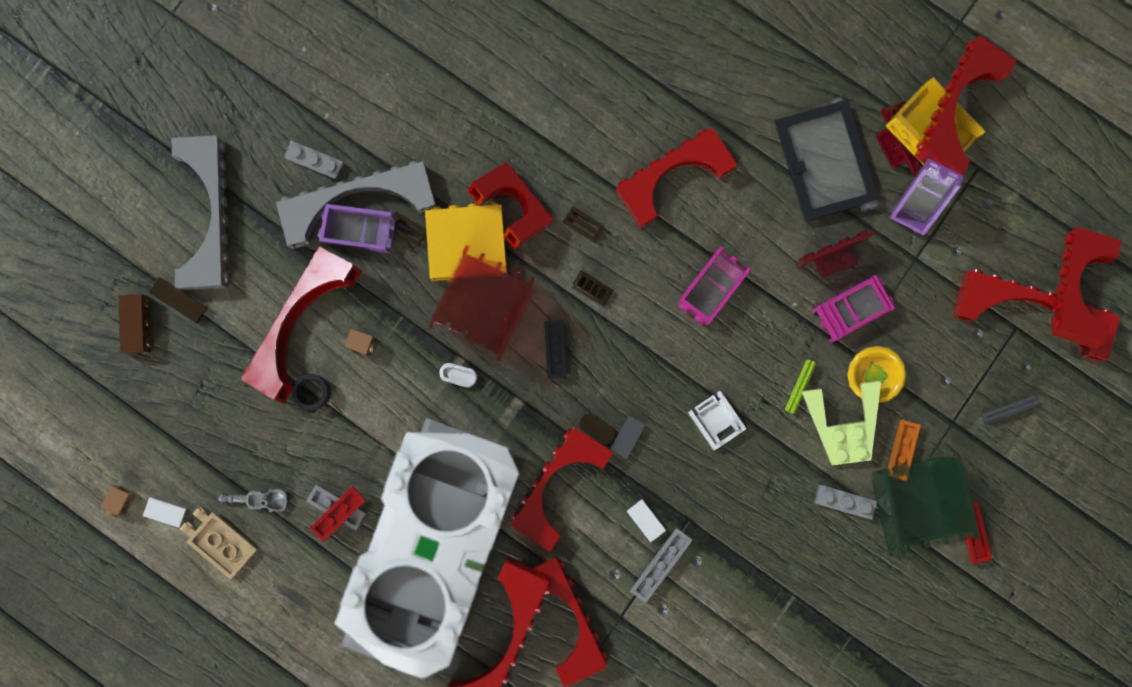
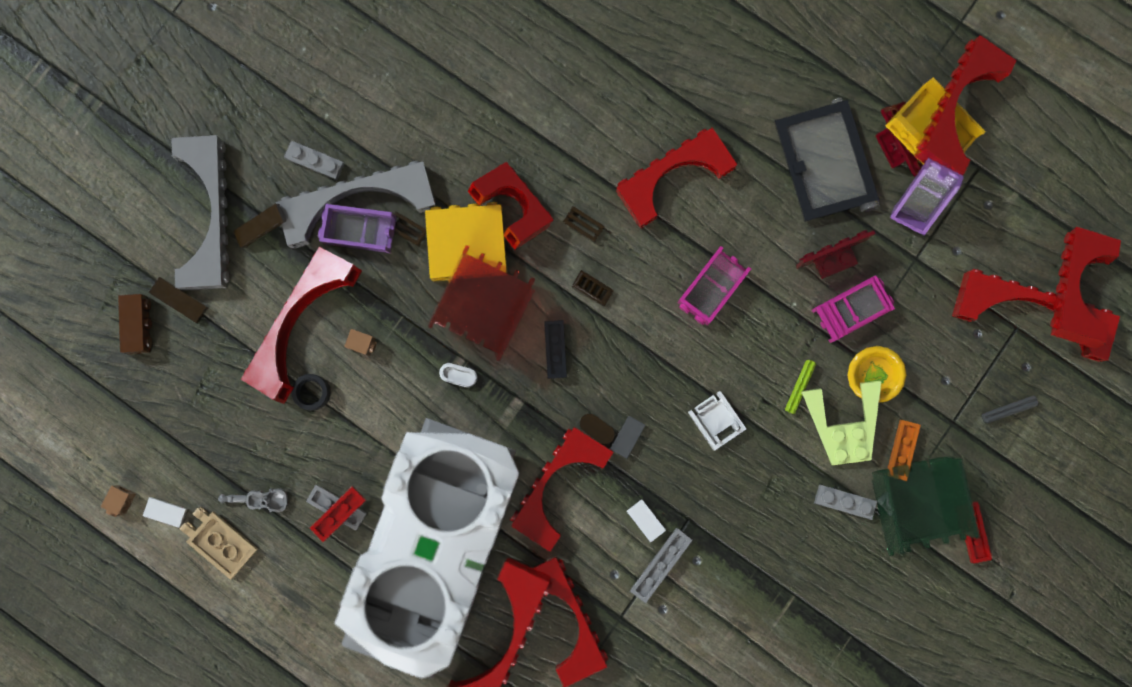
none -> dark brown tile [234,203,287,248]

